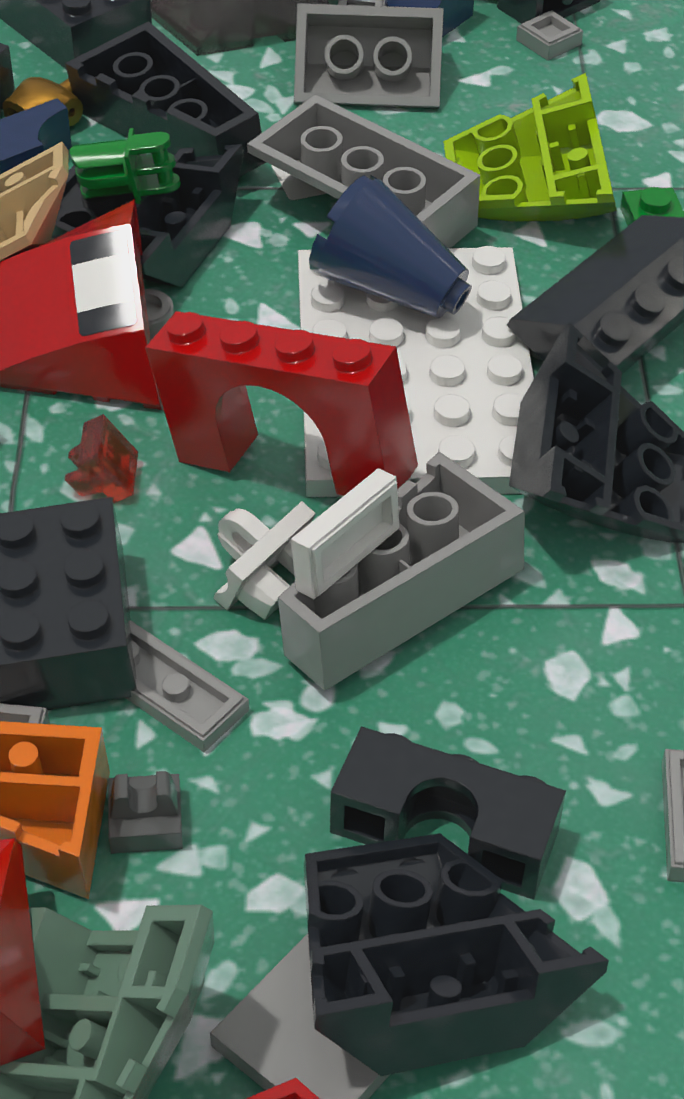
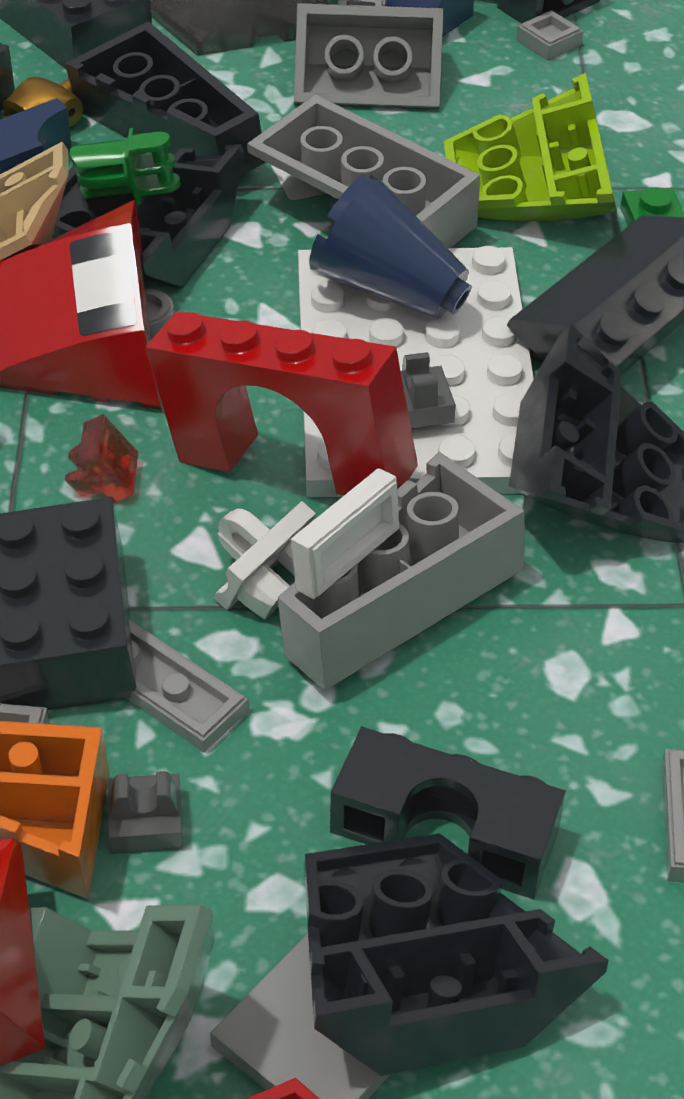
none -> dark grey tile [401,352,456,428]

